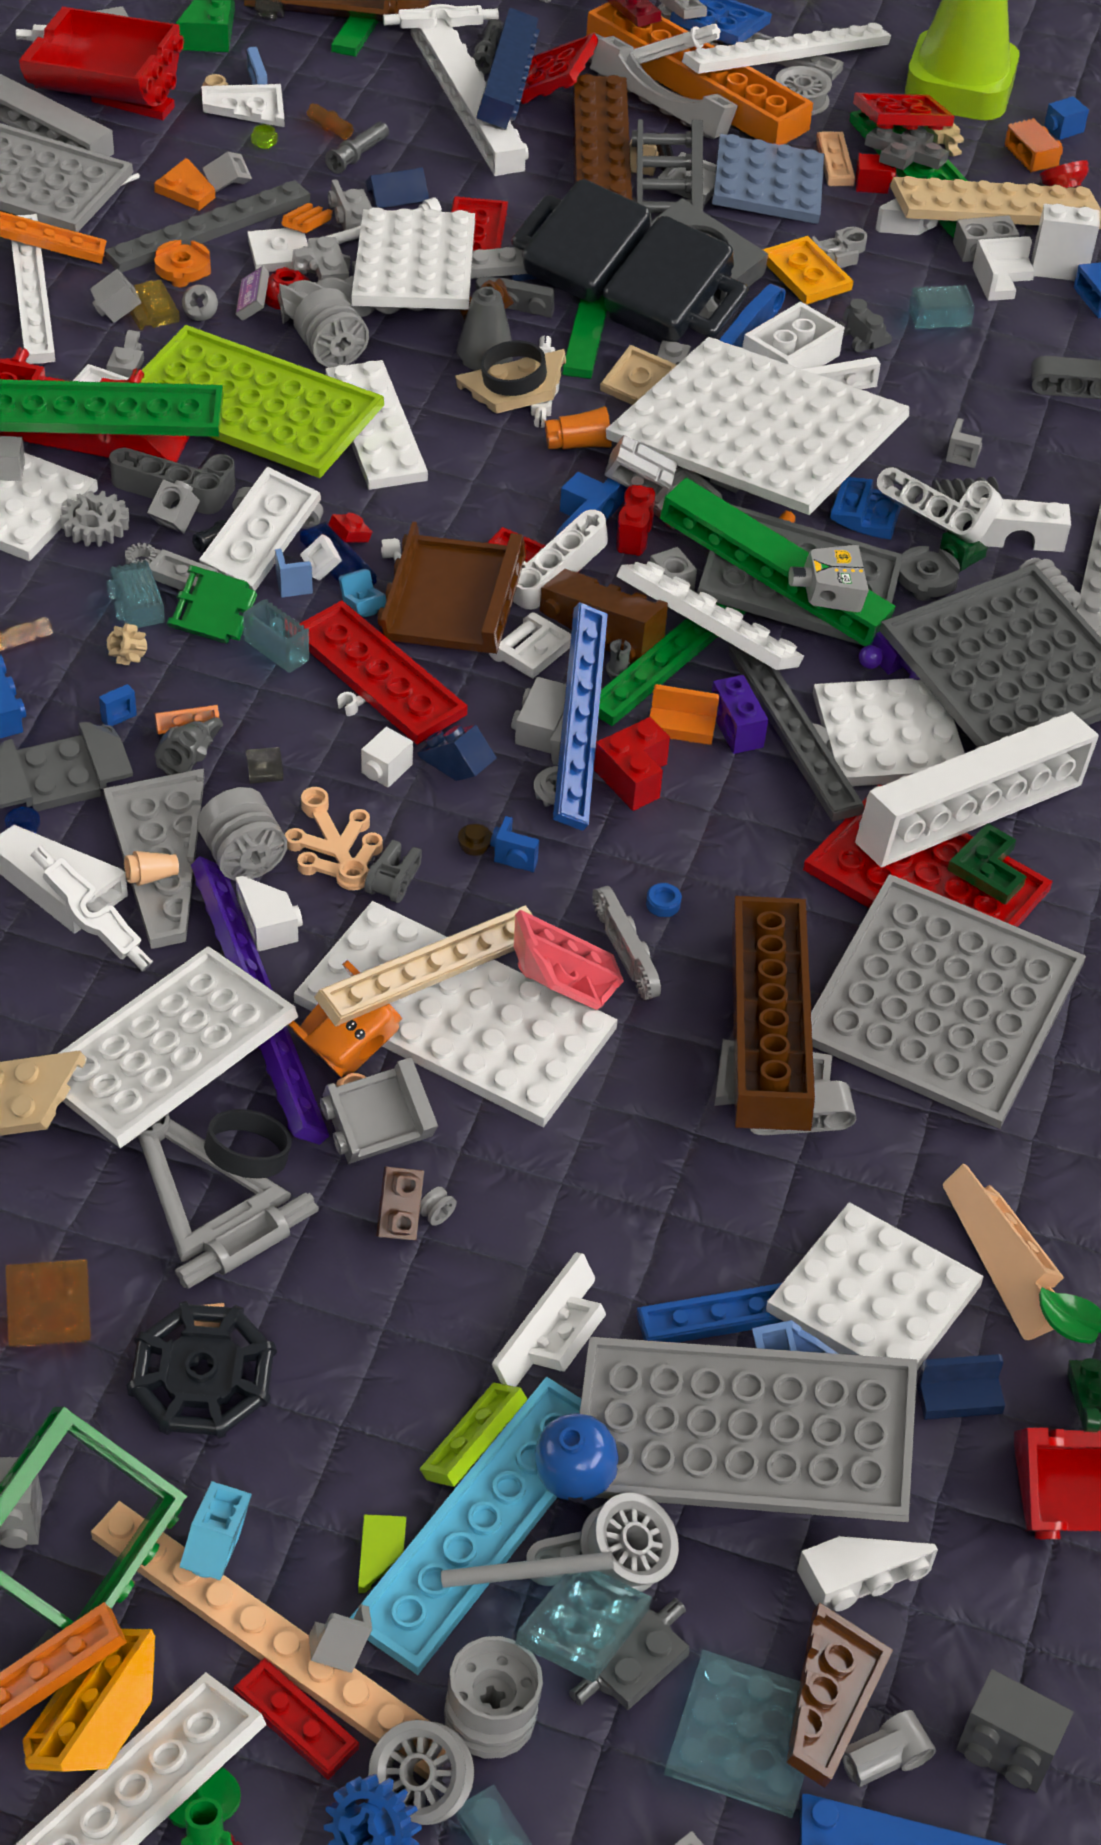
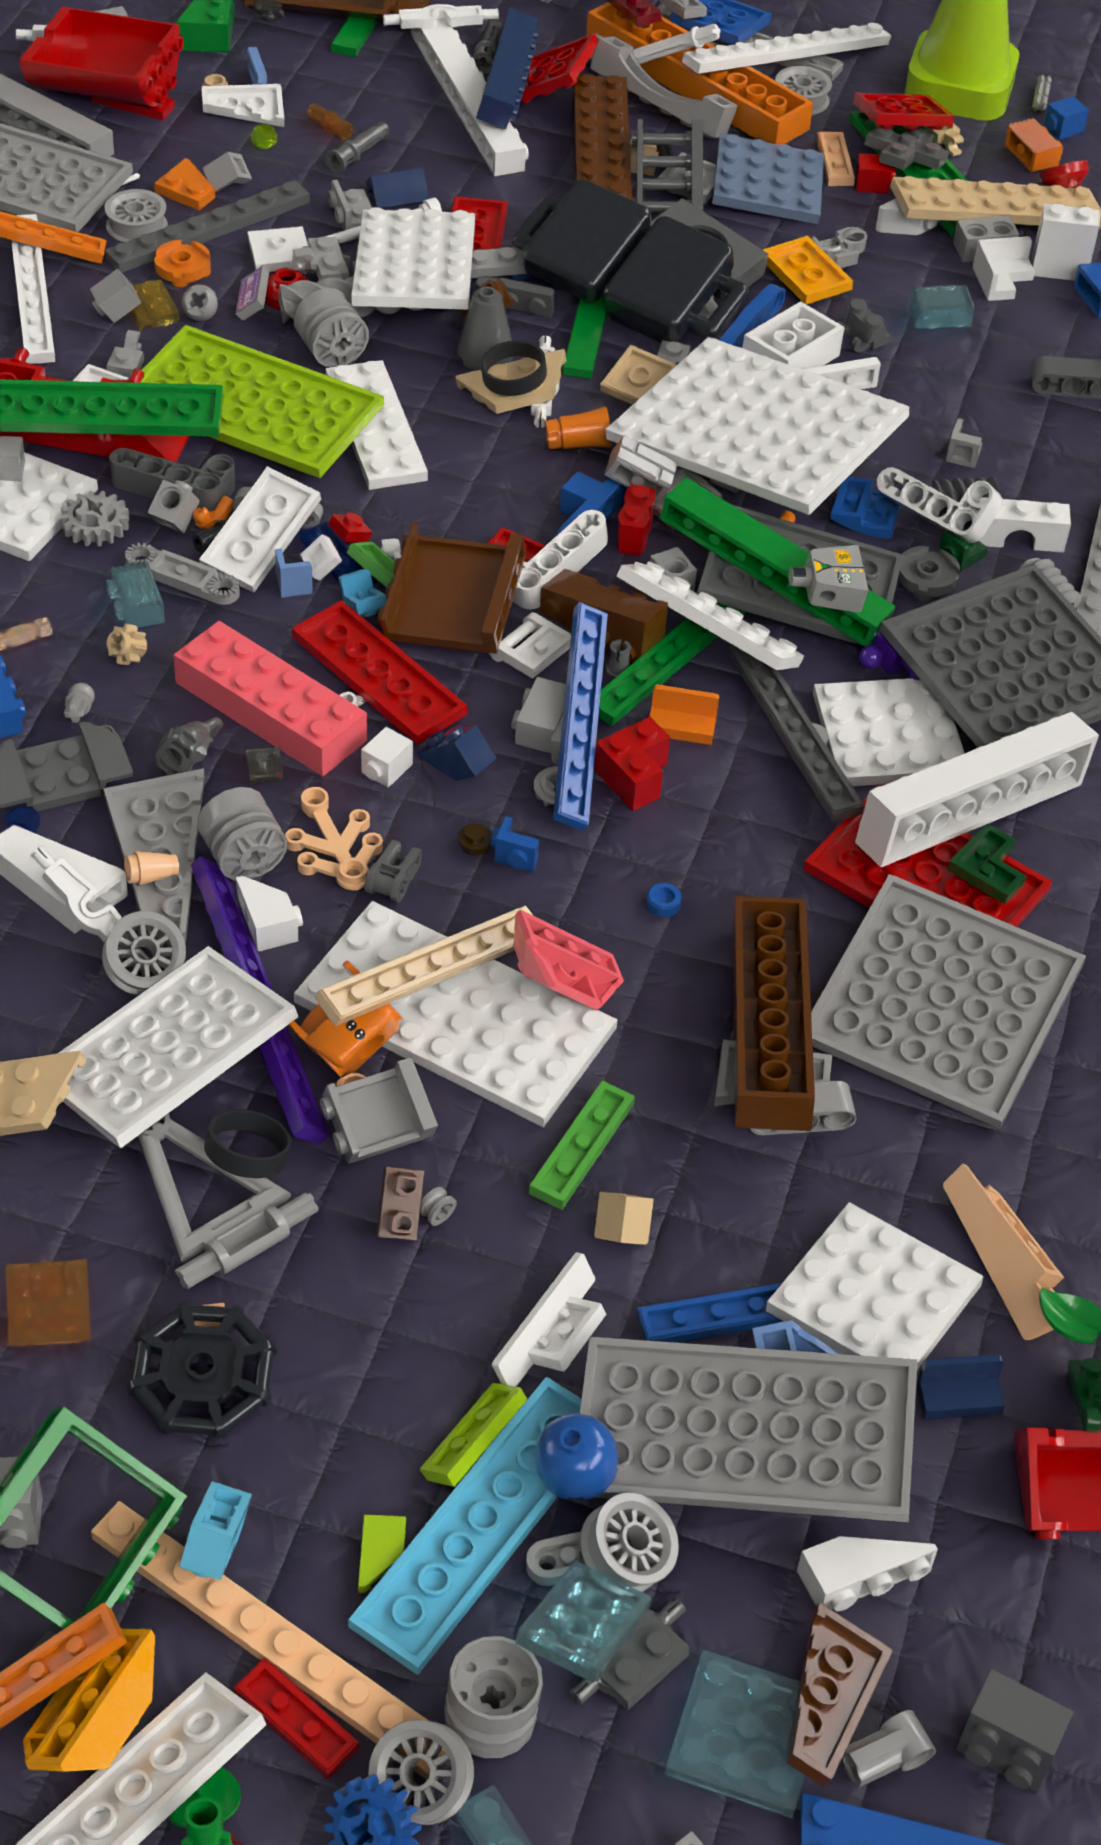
blue plate [99,684,137,726] -> none
orange piece [154,704,220,735] -> none
green plate [167,565,257,644] -> none
clear light blue brick [242,599,309,673] -> none
orange tile [282,203,333,233] -> none
light grey panel [309,1604,372,1673] -> none
light grey bar [441,1551,614,1588] -> none
light grey plate [592,886,661,1000] -> none
dark purple brick [712,675,768,754] -> none
none -> light grey axle [64,683,95,723]
none -> light grey wheel [102,911,186,995]
none -> light grey wheel [105,189,168,243]
none -> coral brick [173,621,367,777]
none -> orange arm [193,496,233,529]
none -> bright green tile [347,541,395,588]
none -> bright green plate [529,1080,635,1210]
none -> tan panel [594,1192,654,1245]
none -> light grey axle [1032,75,1052,112]

